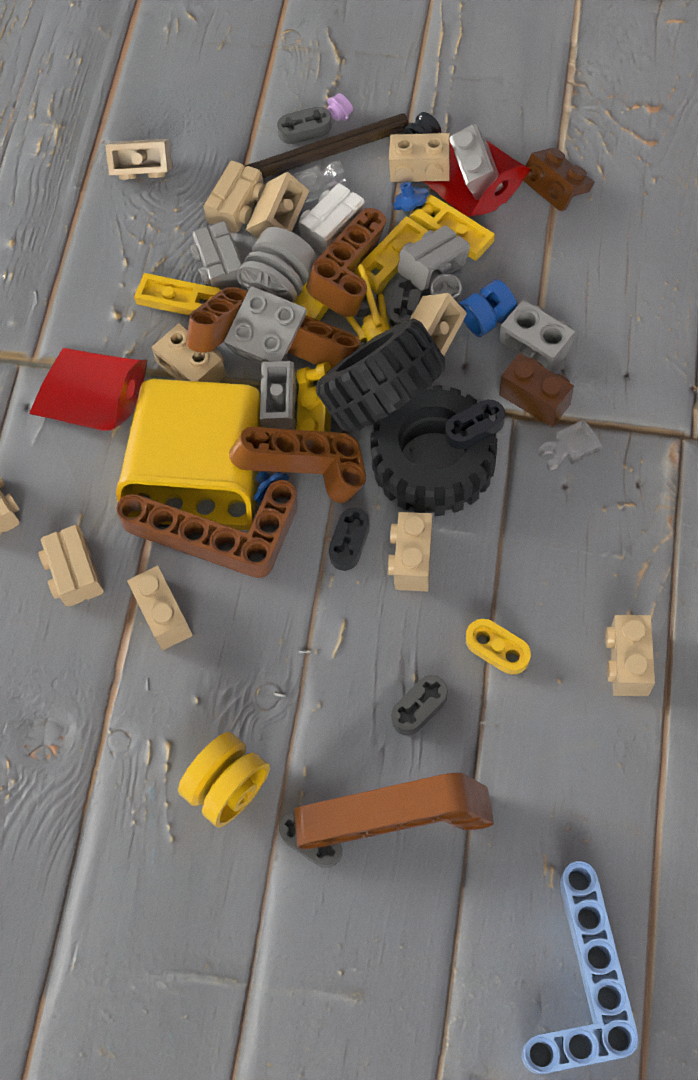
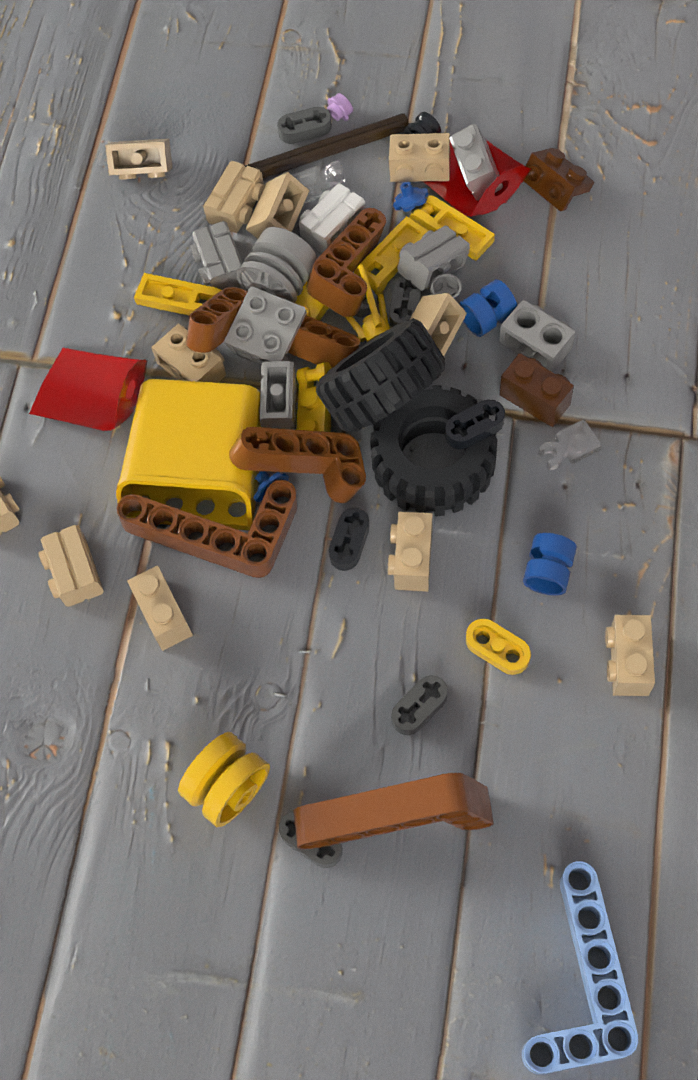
none -> blue wheel [523,533,577,596]

